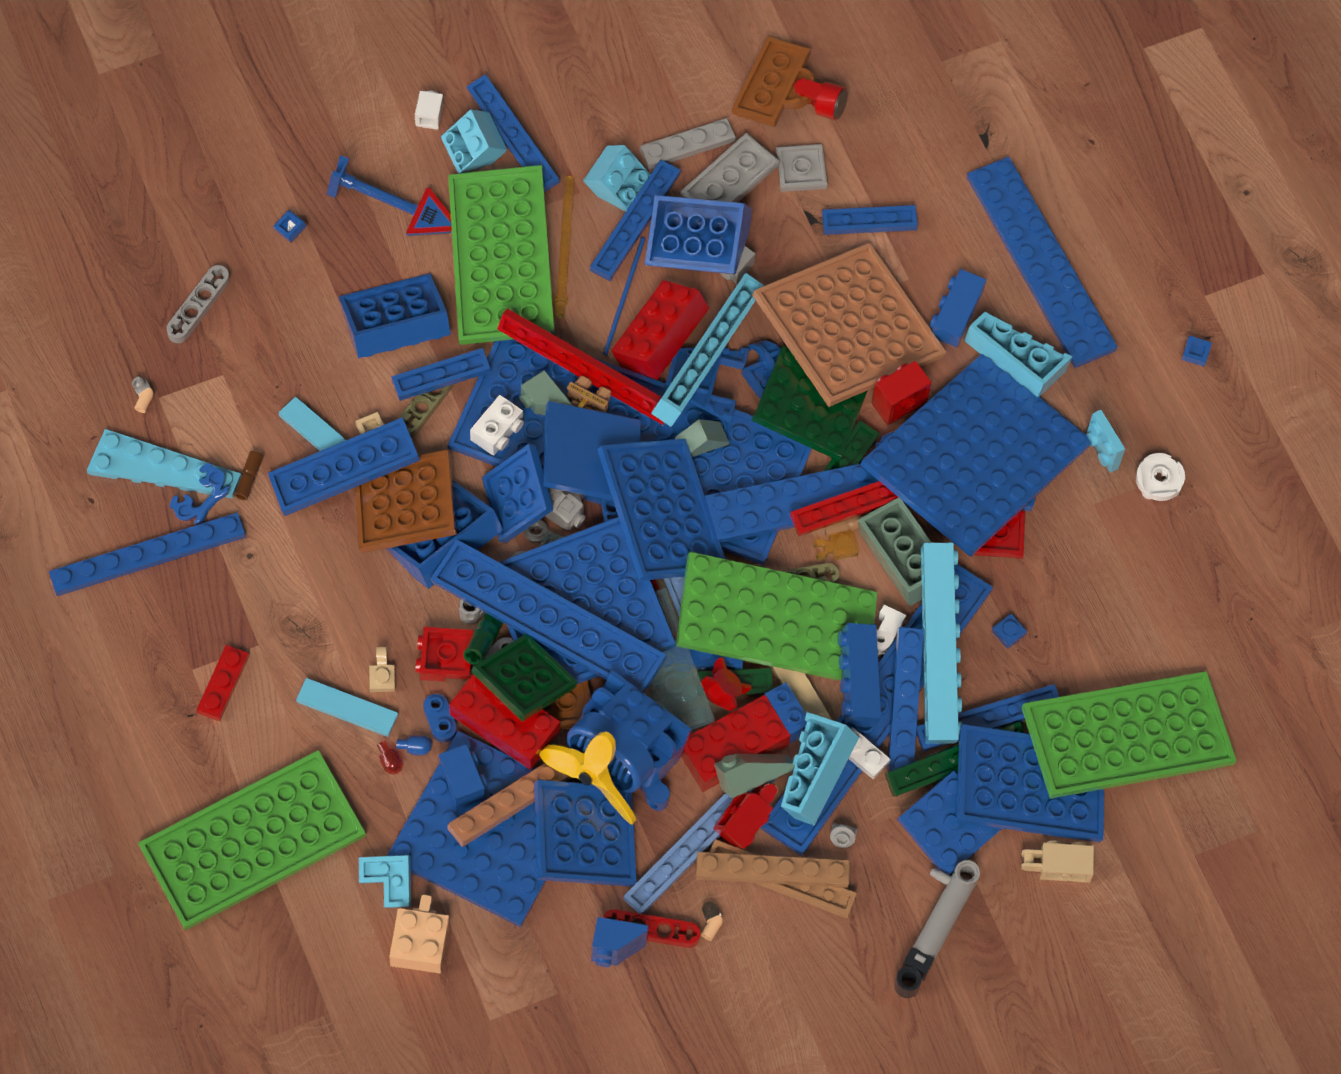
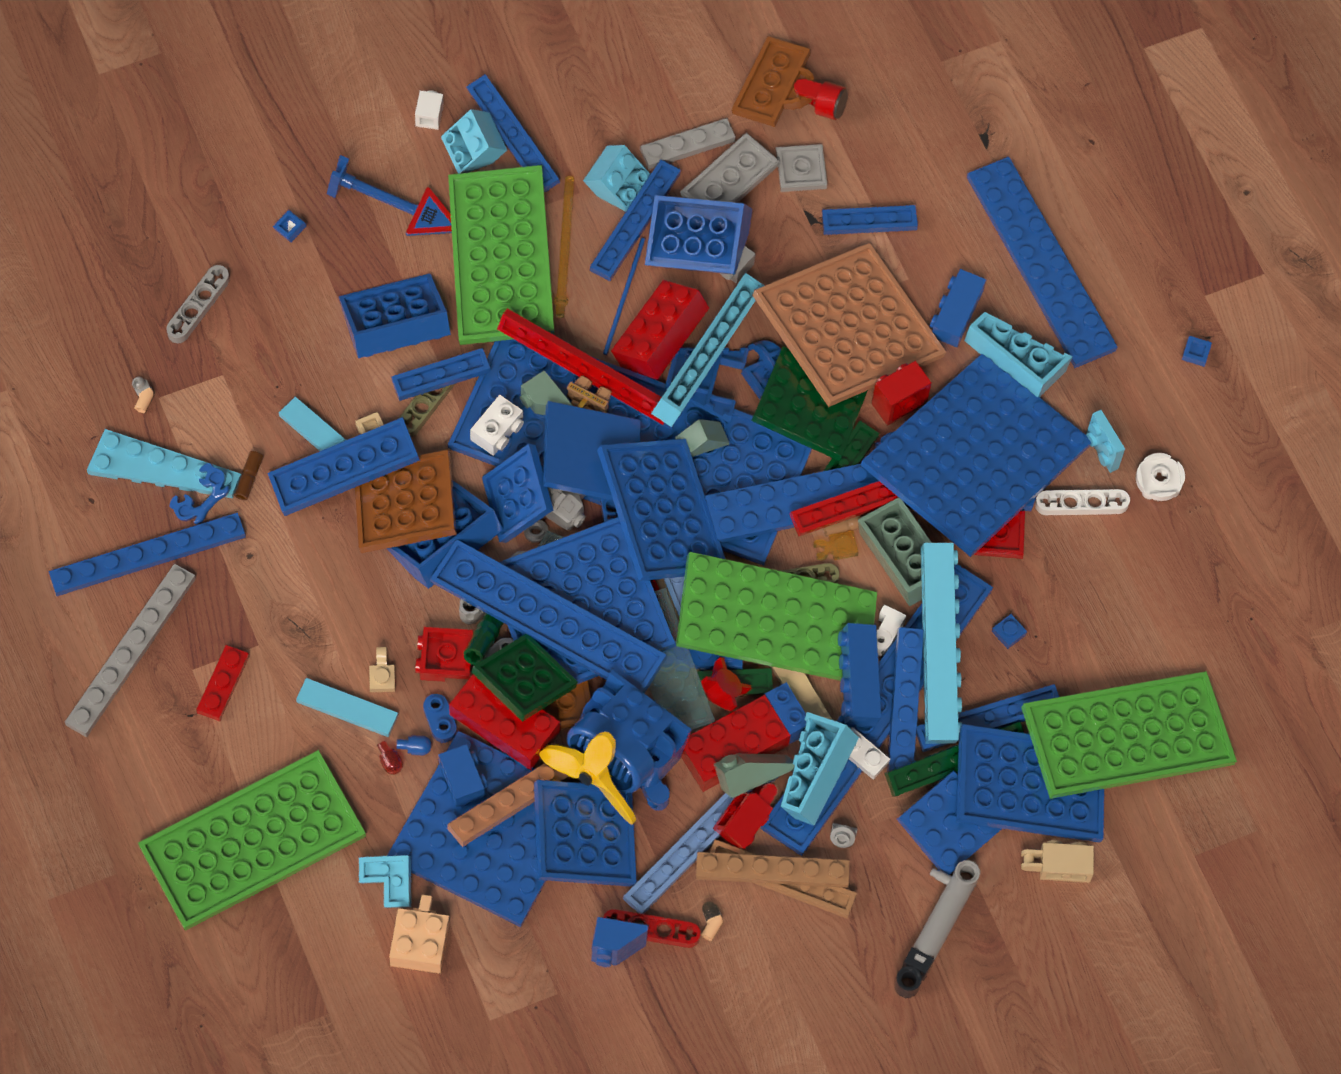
none -> light grey plate [65,564,196,737]
none -> white beam [1035,489,1130,515]

